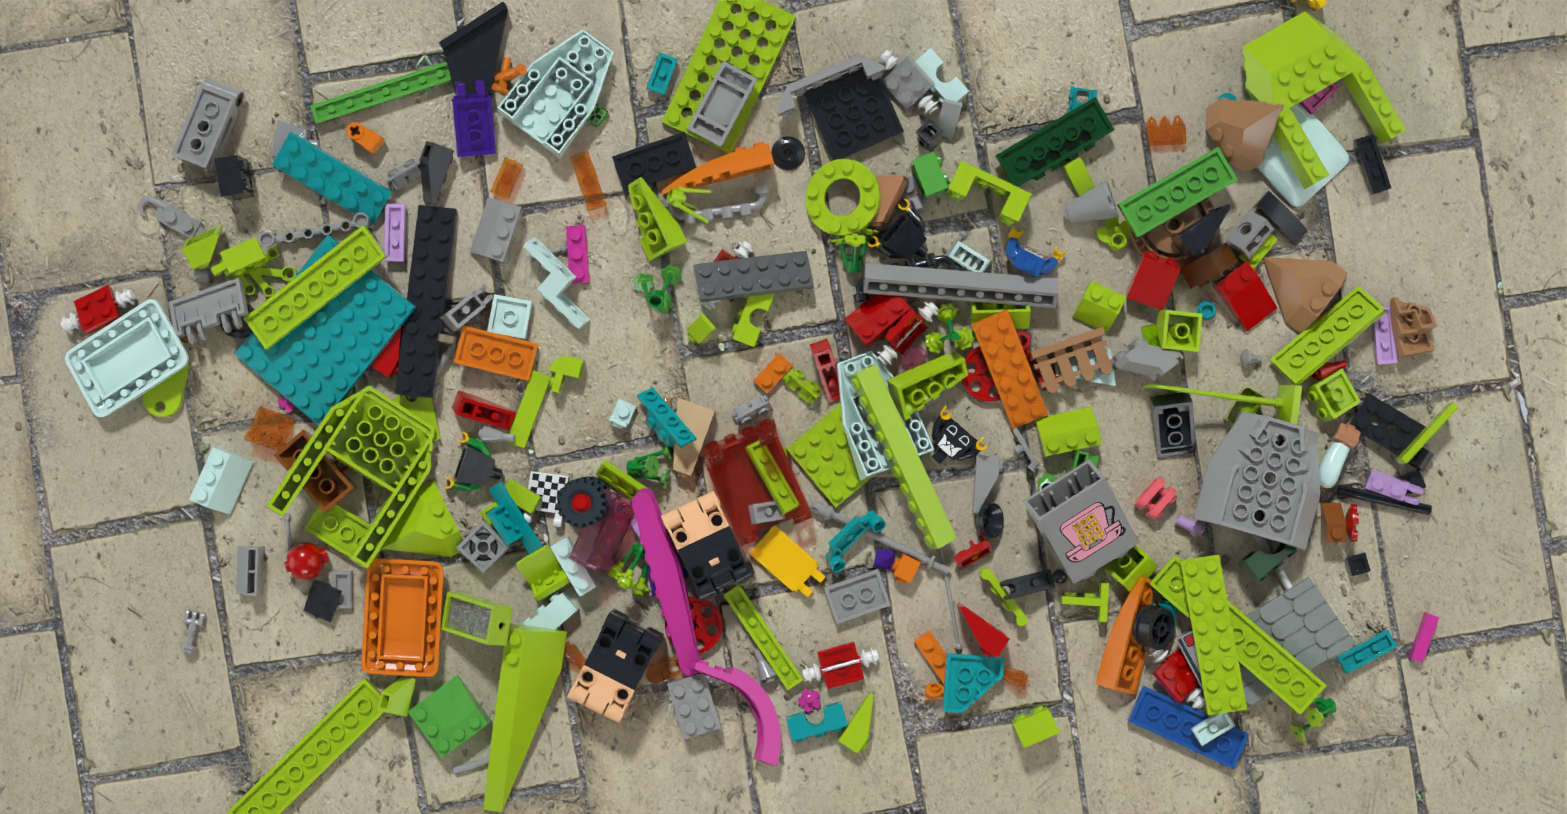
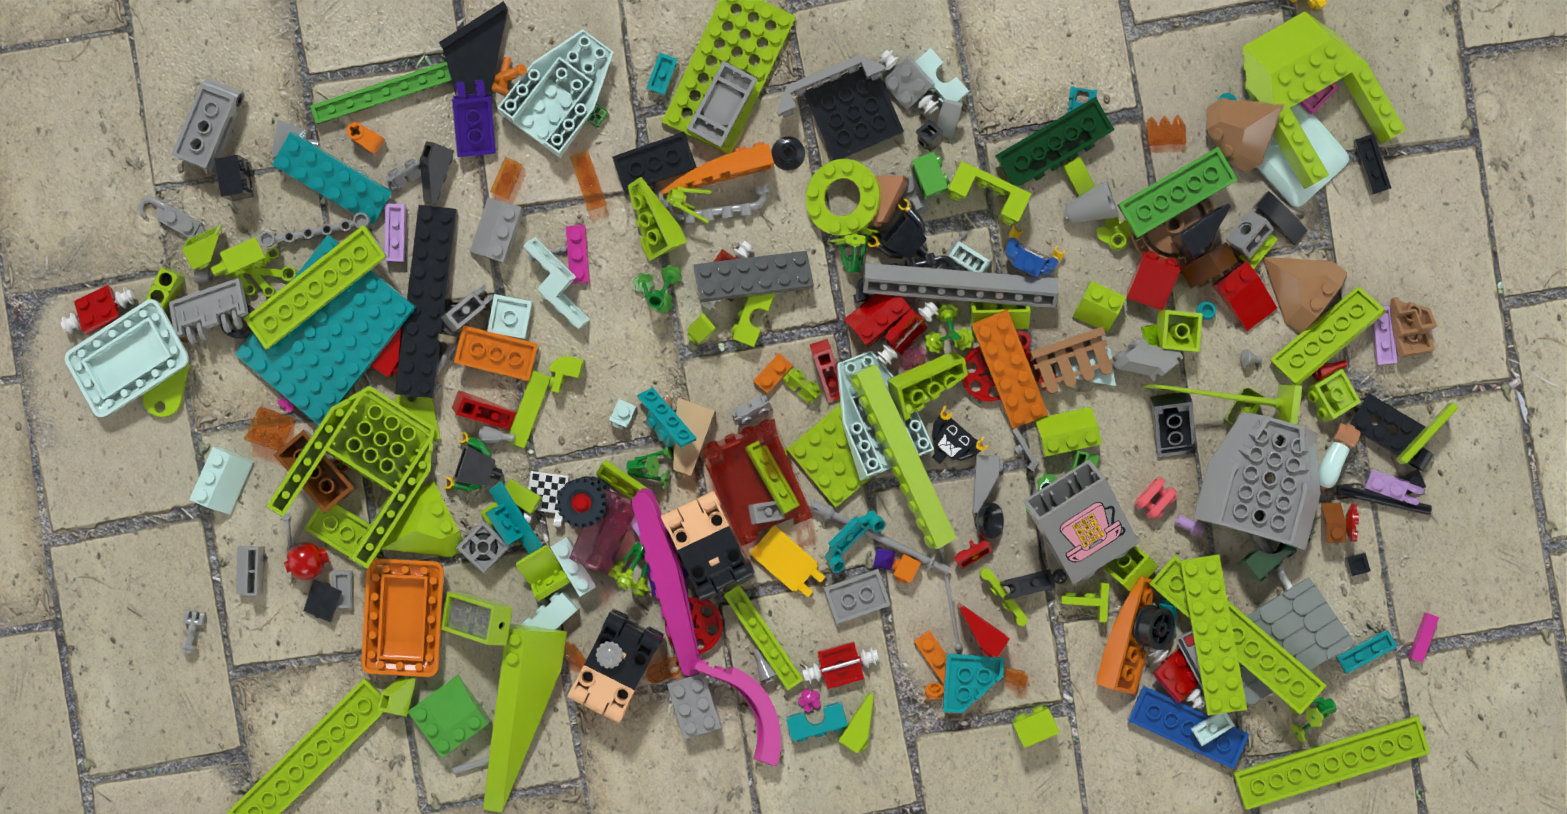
none -> lime piece [145,267,185,311]
none -> light grey piece [596,641,623,668]
none -> lime plate [1233,715,1430,810]

